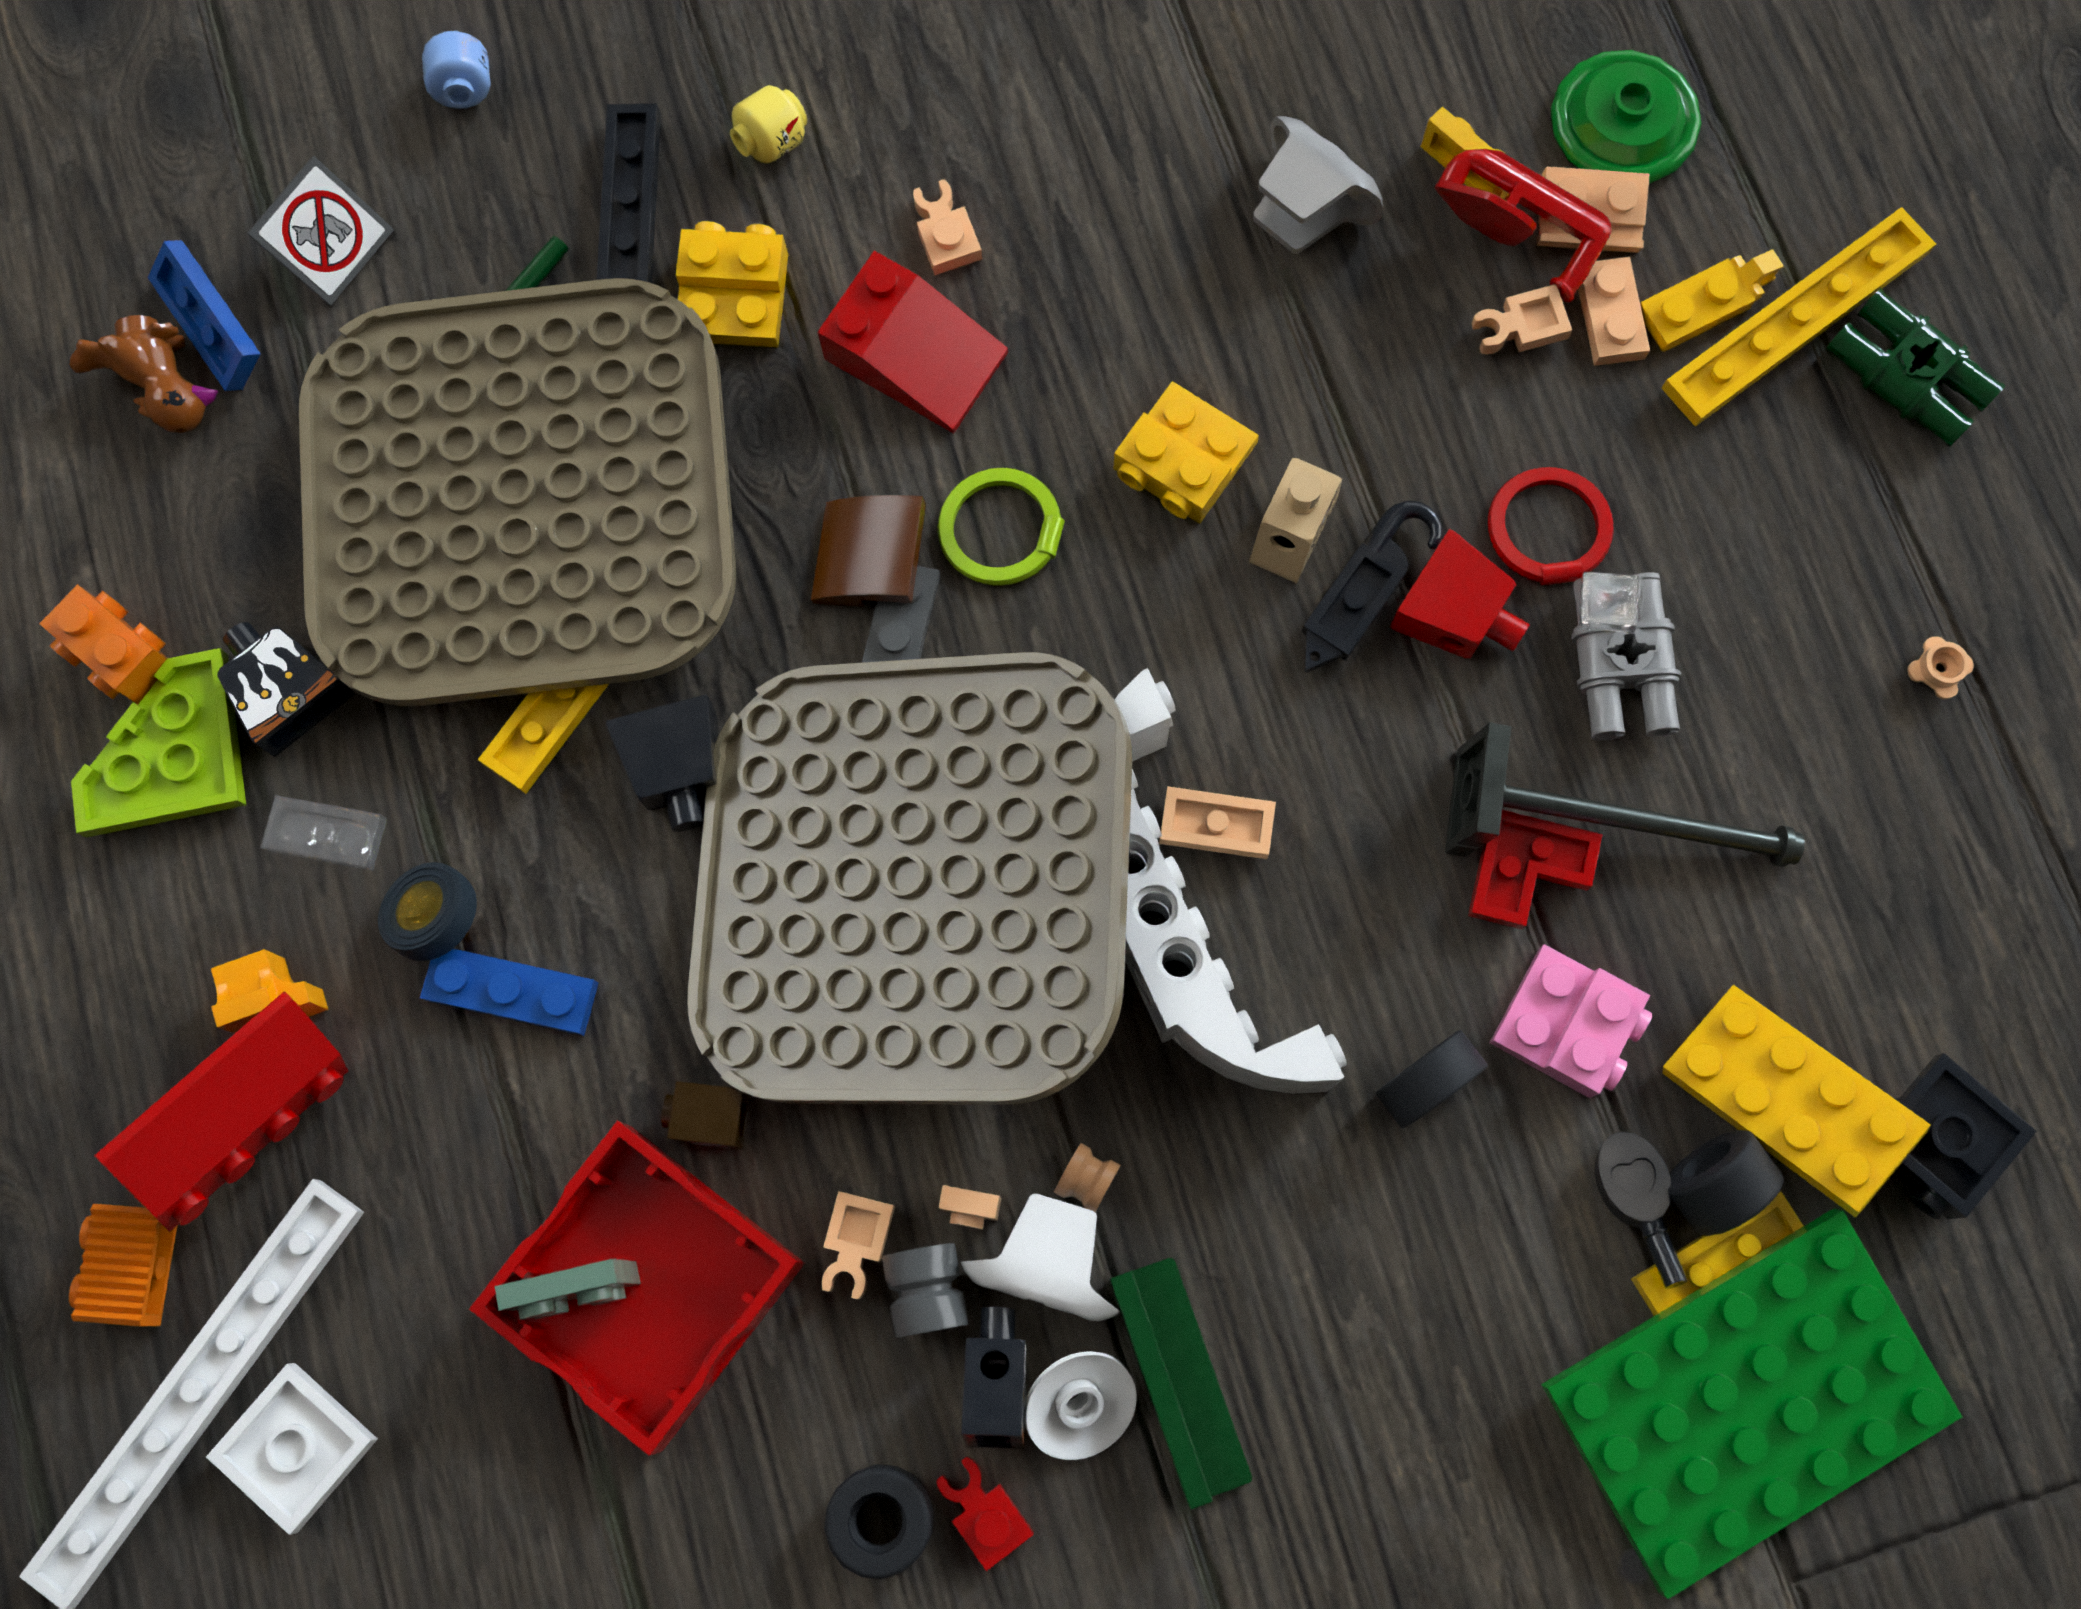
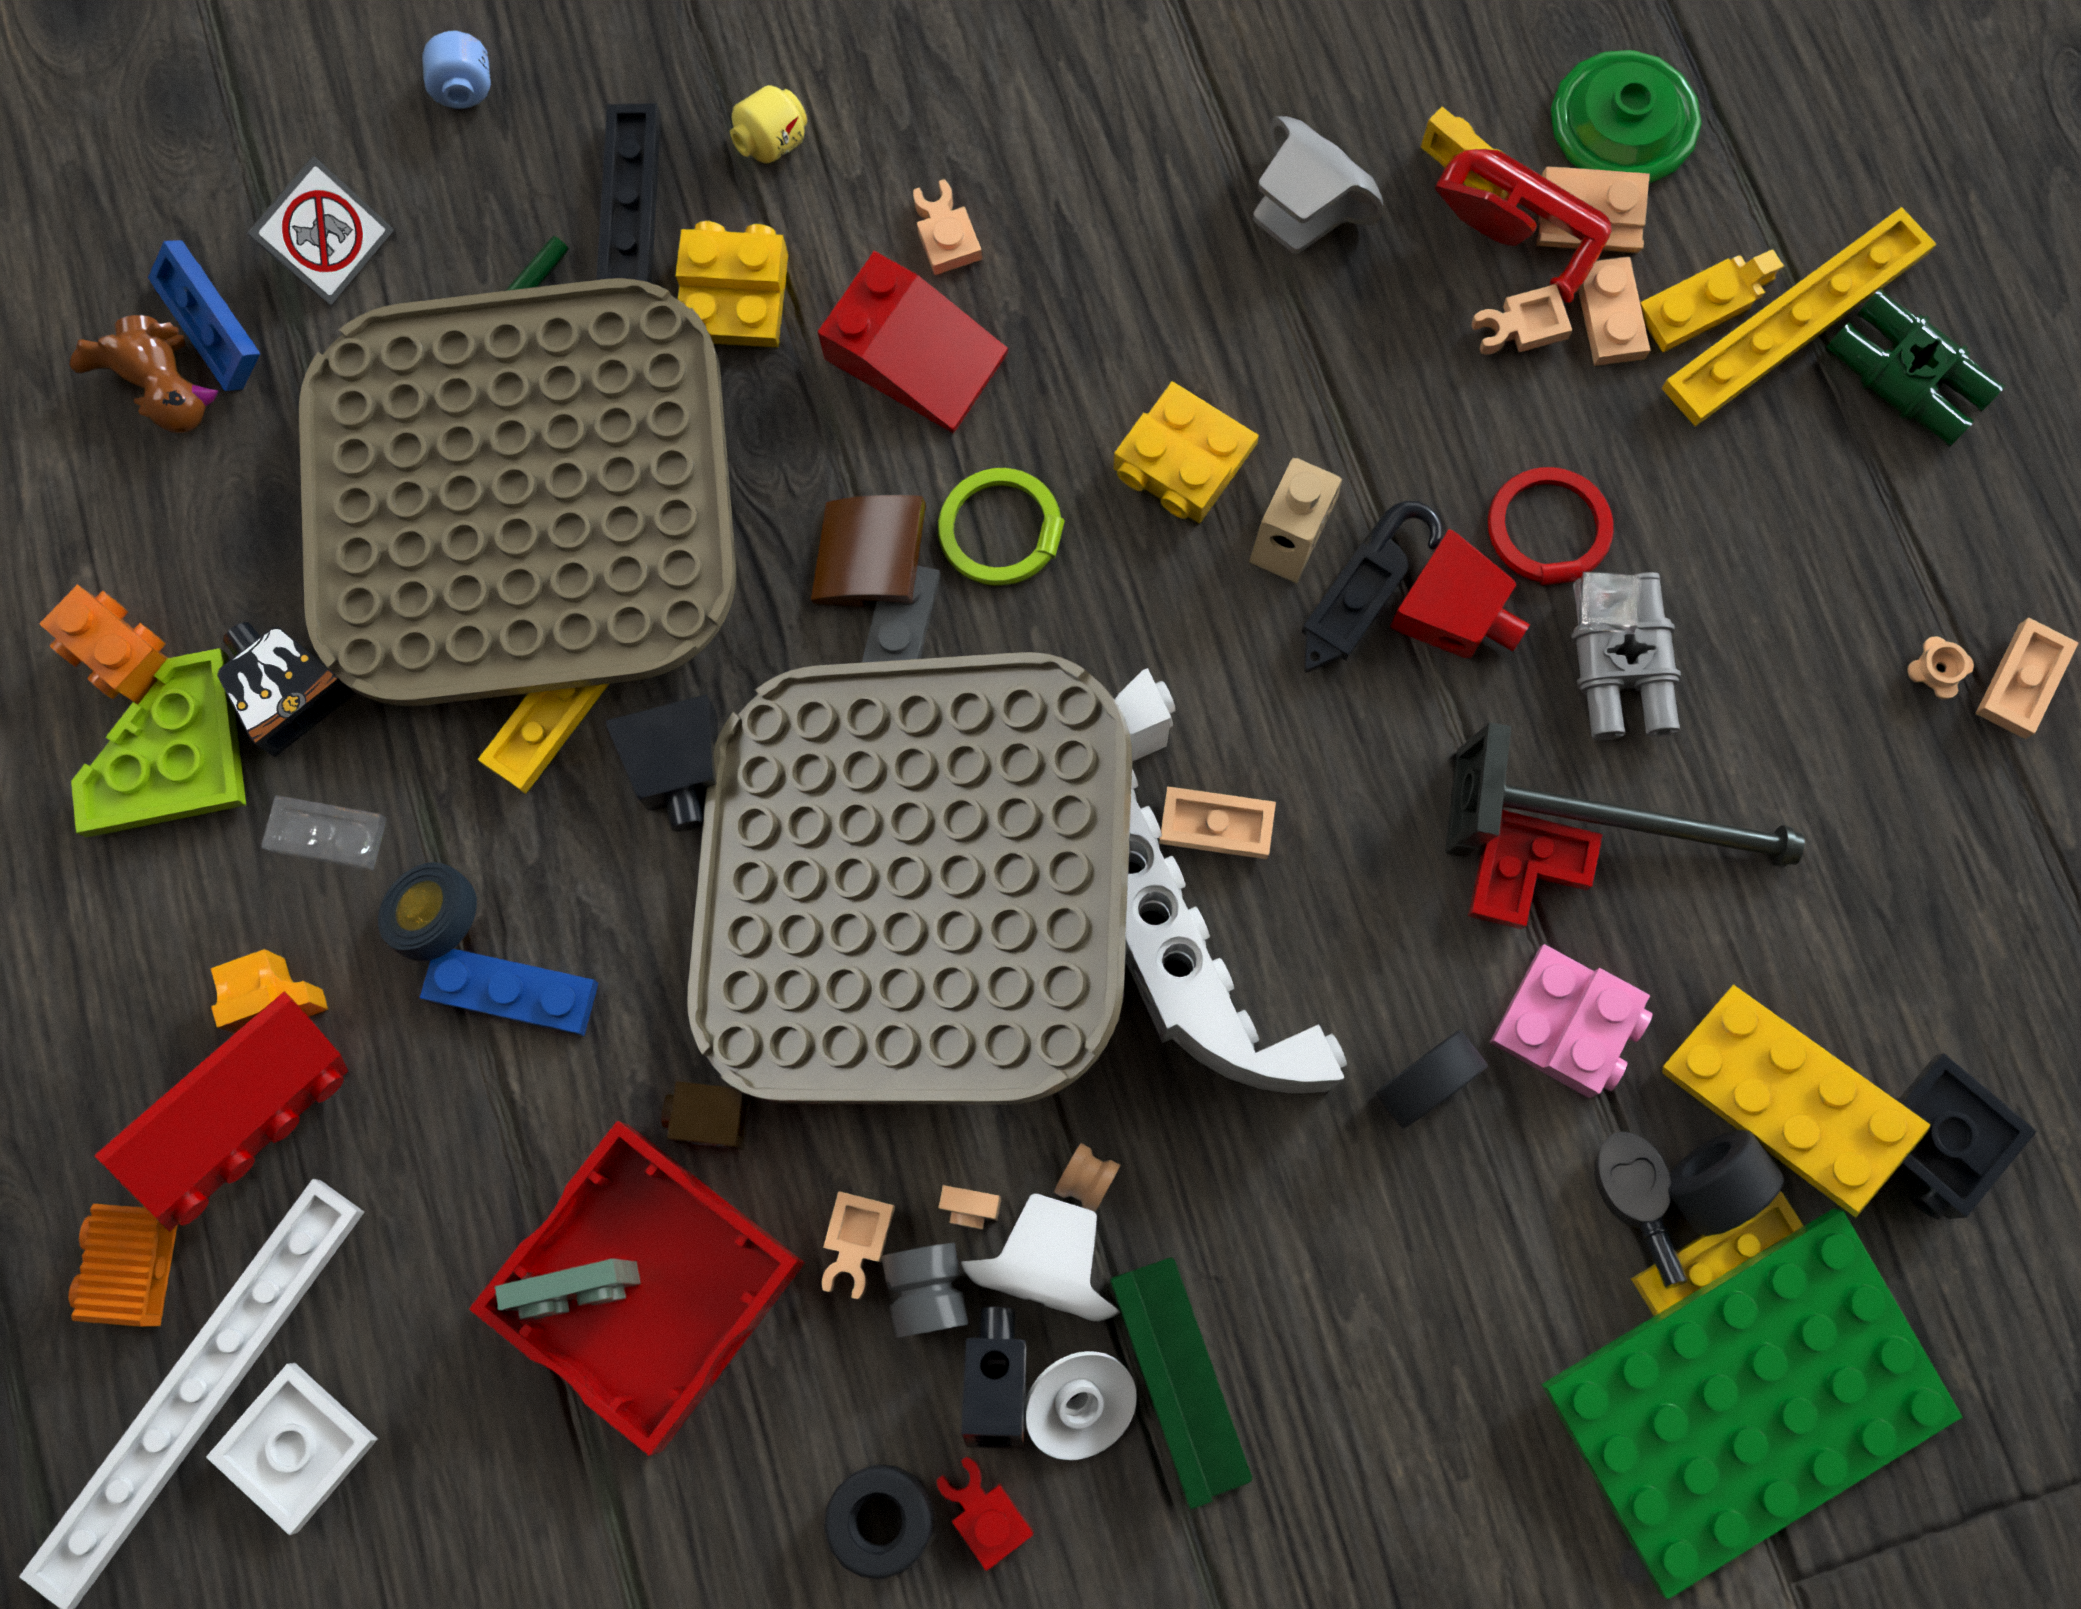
none -> light nougat plate [1975,617,2078,739]

